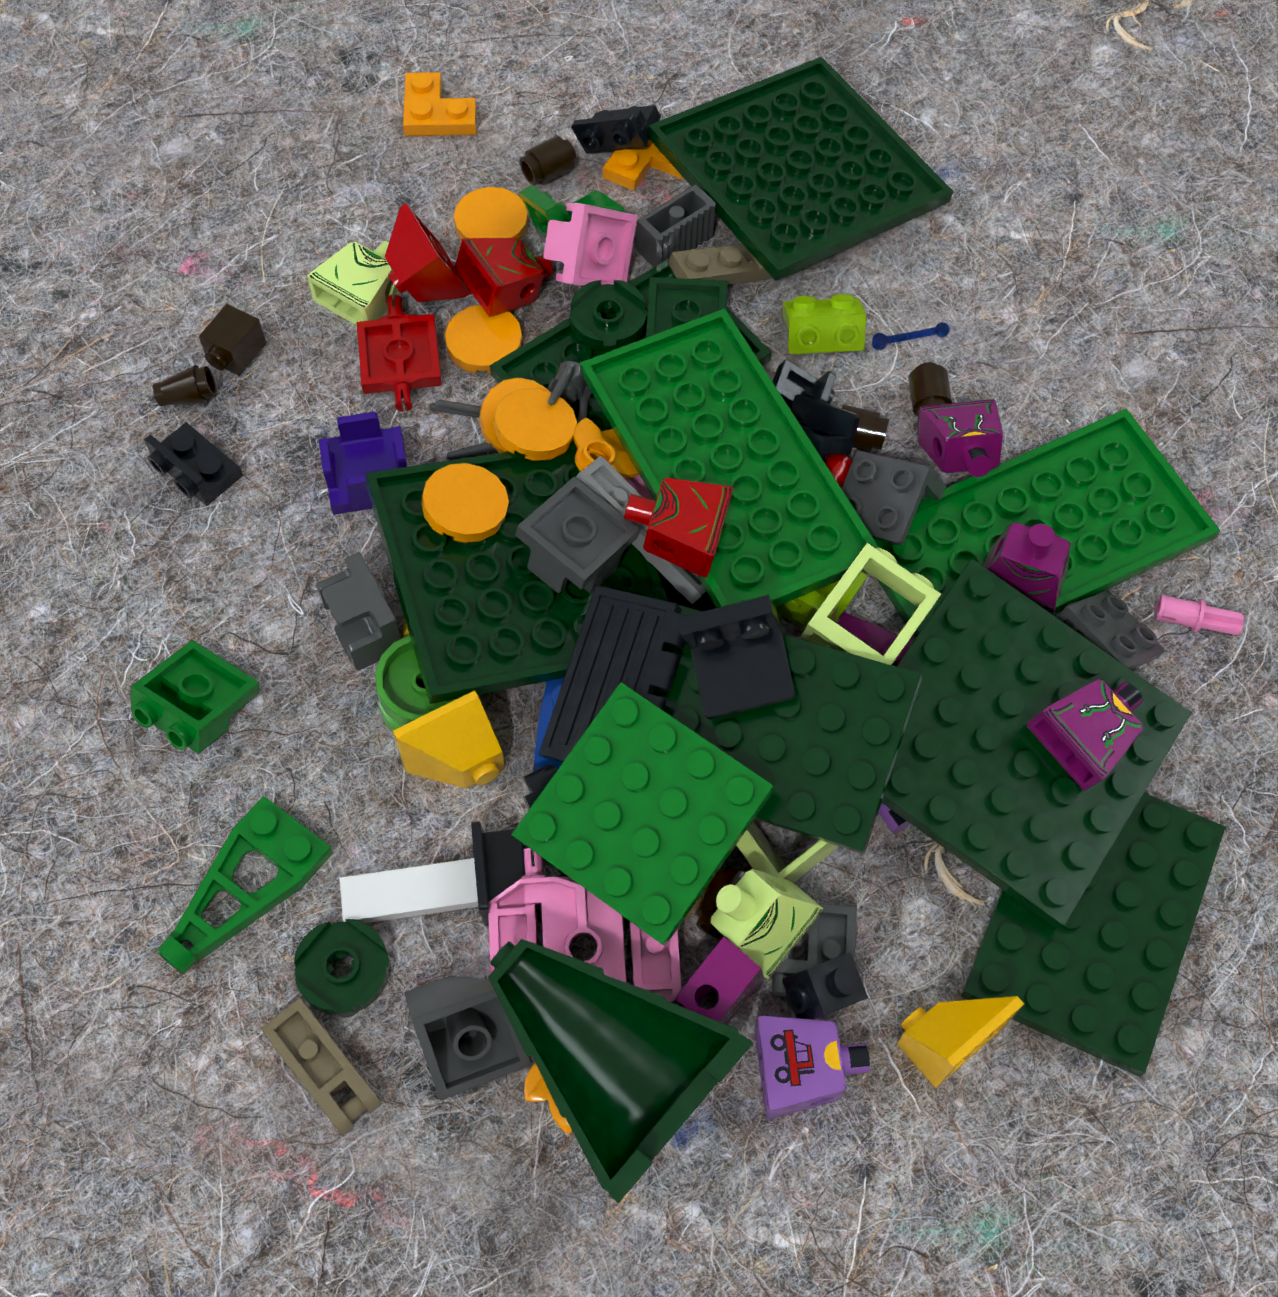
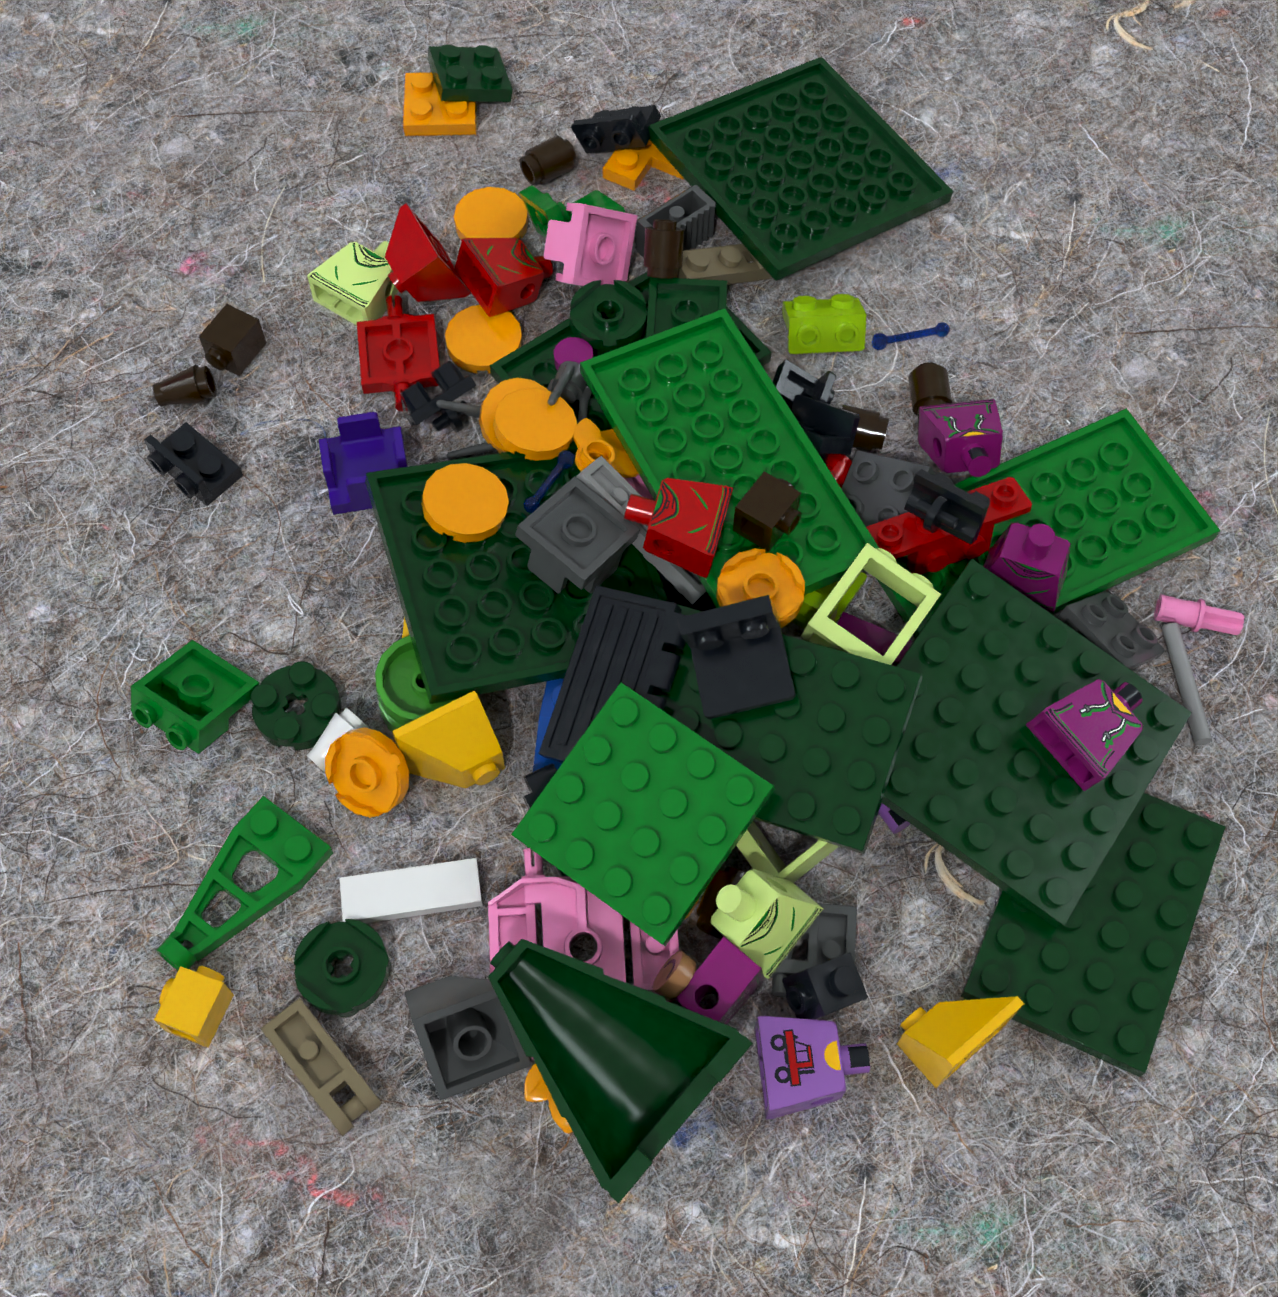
dark grey panel [316,552,401,670] -> none
black panel [471,821,525,926] -> none
none -> yellow brick [154,966,234,1048]
none -> dark green plate [251,661,341,750]
none -> white cone [306,707,370,772]
none -> light orange tile [325,727,409,818]
none -> black hips [400,361,476,432]
none -> dark green plate [427,44,513,102]
none -> clear blue hinge [523,450,575,513]
none -> magenta tile [554,337,593,371]
none -> dark brown brick [644,219,684,278]
none -> medium nougat tile [652,950,696,1001]
none -> light orange tile [716,548,805,628]
none -> dark brown brick [733,471,802,552]
none -> red bracket [866,477,1032,575]
none -> black hips [904,469,990,544]
none -> light grey bar [1162,623,1212,745]

